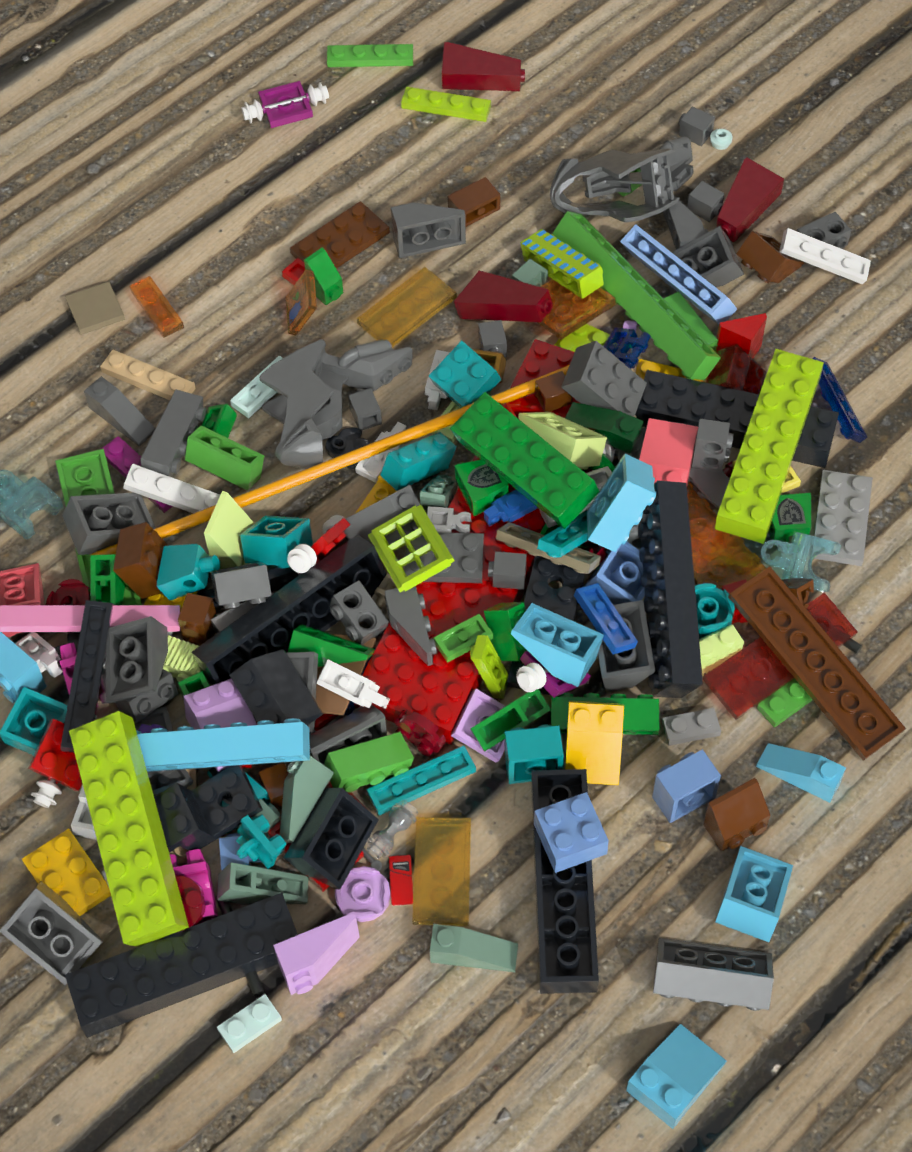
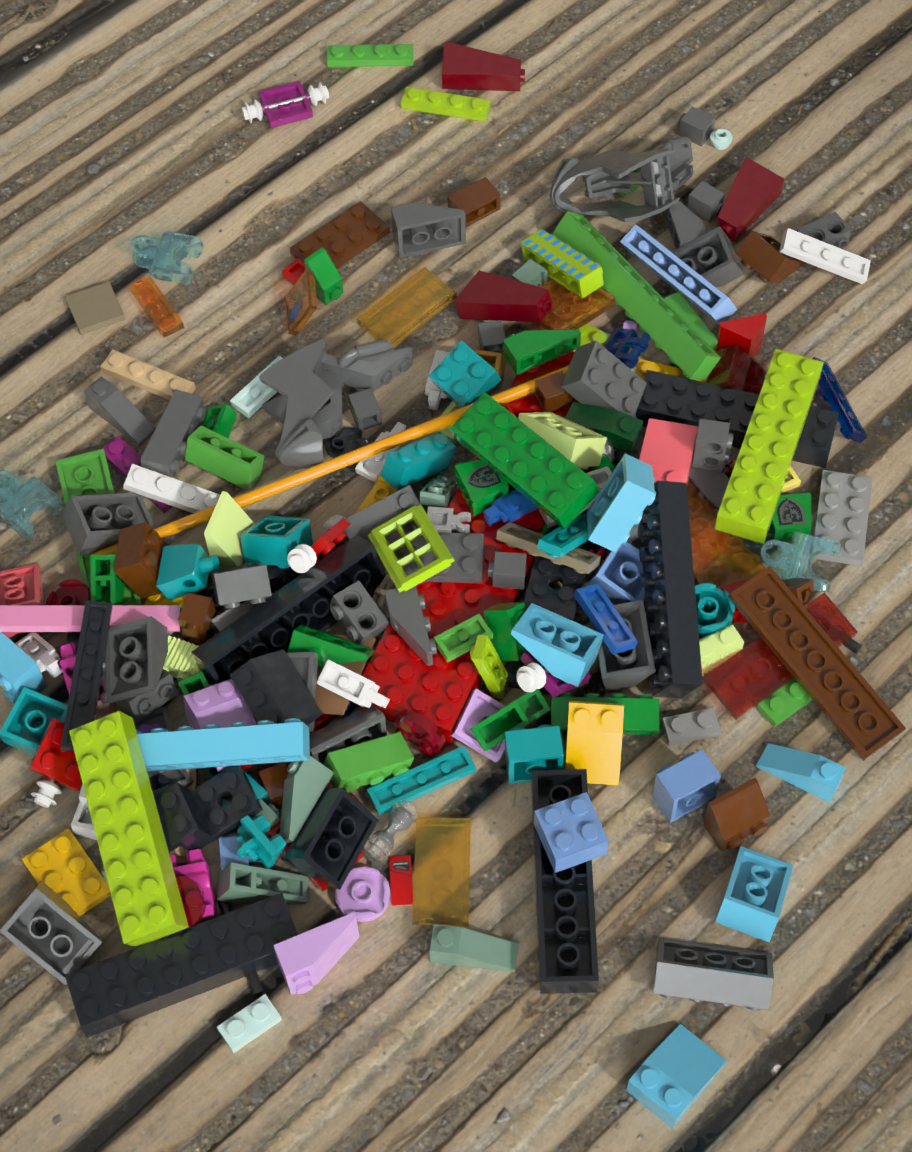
none -> clear light blue piece [131,231,204,285]
none -> green slope [503,329,581,375]

